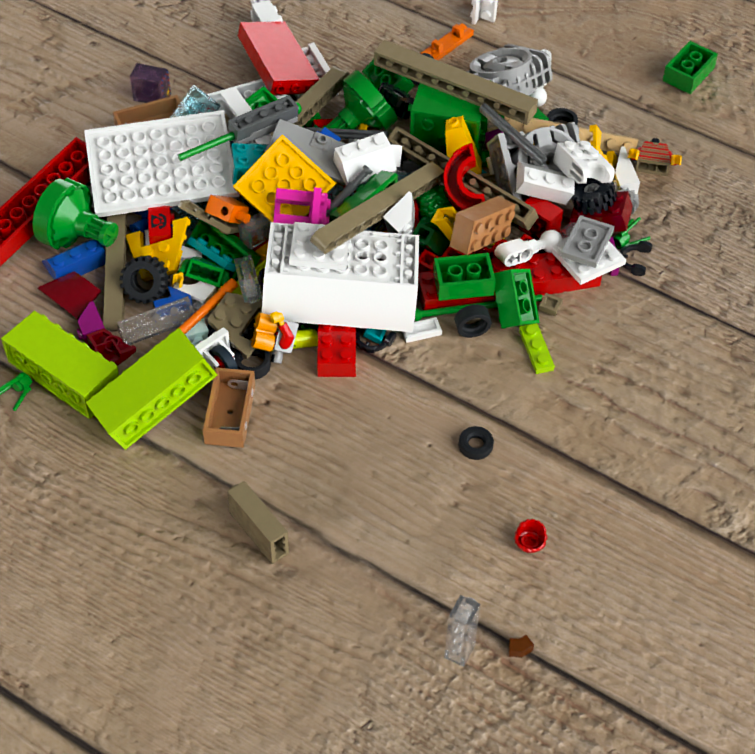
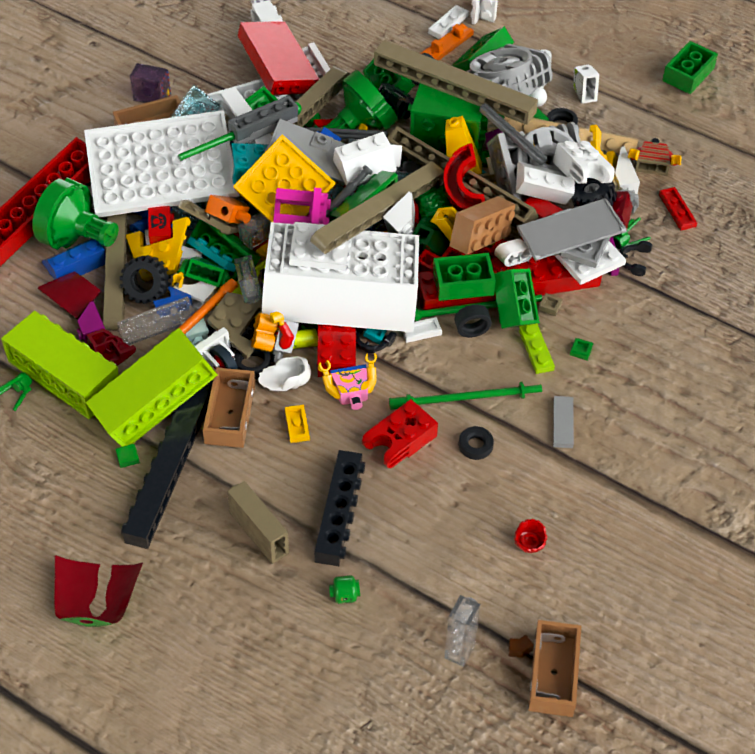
none -> dark red piece [54,555,143,627]
none -> green tile [115,444,140,468]
none -> black brick [121,380,213,549]
none -> white hair [258,356,311,391]
none -> yellow plate [285,405,310,443]
none -> black brick [314,450,366,567]
none -> torso [318,353,377,410]
none -> green head [329,575,360,604]
none -> red brick [362,399,438,468]
none -> green bar [389,382,542,410]
none -> white plate [428,5,469,39]
none -> green slope [451,26,514,71]
none -> light grey door [517,198,627,261]
none -> medium nougat piece [528,620,582,717]
none -> light grey tile [553,396,574,448]
none -> green tile [570,338,593,361]
none -> white torso [573,65,599,104]
none -> red tile [658,187,697,231]

